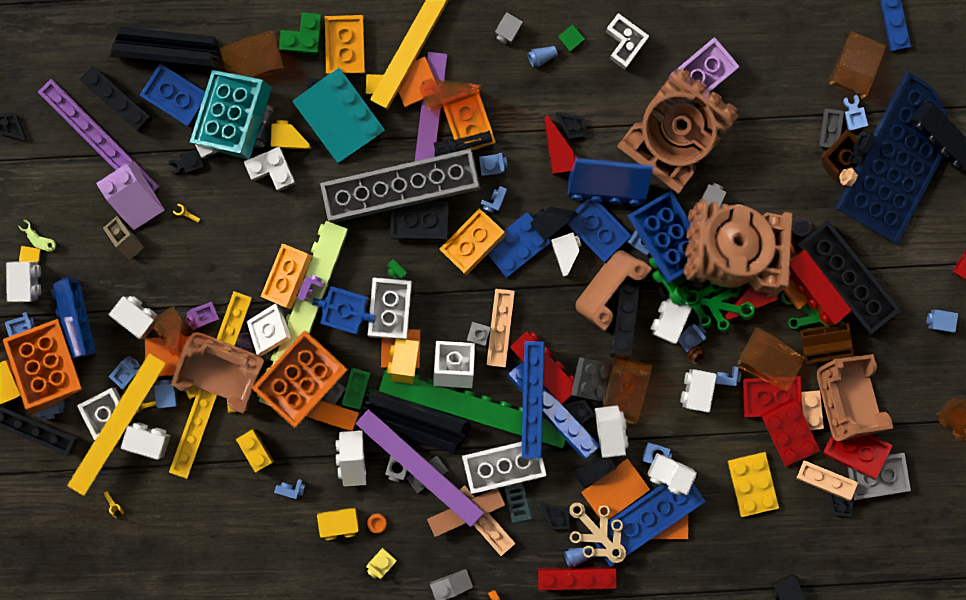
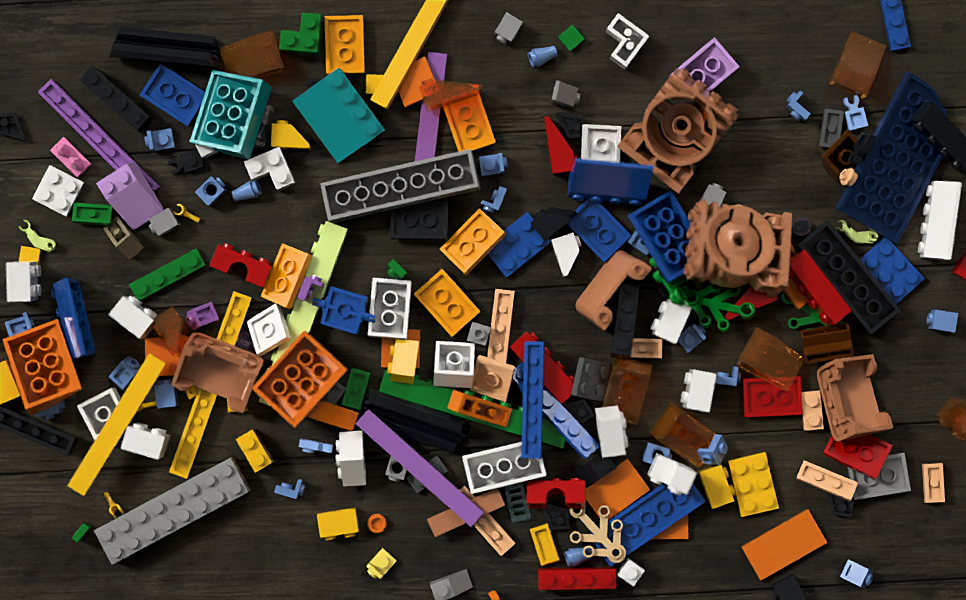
black pin [433,130,493,156] -> none
reddish brown plate [687,346,705,364] -> none
red plate [761,399,820,467] -> none
none -> white plate [32,165,85,217]
none -> bright pink tile [50,137,92,178]
none -> green plate [72,203,113,226]
none -> green tile [72,522,92,543]
none -> light grey brick [94,457,251,564]
none -> green plate [129,248,206,301]
none -> medium blue bracket [145,128,175,152]
none -> light grey brick [149,208,181,237]
none -> medium blue brick [195,176,227,207]
none -> red arch [209,243,273,288]
none -> medium blue cone [232,180,262,201]
none -> light blue plate [299,438,333,453]
none -> light orange plate [414,269,481,337]
none -> orange slope [448,390,512,427]
none -> light nougat plate [470,355,515,402]
none -> red arch [527,478,586,509]
none -> yellow tile [530,523,559,566]
none -> light grey slope [551,80,581,109]
none -> white plate [581,124,621,162]
none -> white brick [616,557,645,586]
none -> light nougat plate [630,338,662,358]
none -> clear orange slope [649,402,716,468]
none -> medium blue bracket [697,434,728,465]
none -> yellow brick [698,464,736,509]
none -> orange tile [741,509,827,581]
none -> medium blue bracket [786,90,810,121]
none -> yellowish green arm [835,220,878,243]
none -> bracket [840,559,873,588]
none -> blue plate [860,237,925,304]
none -> white slope [918,181,962,261]
none -> light nougat plate [922,463,945,503]

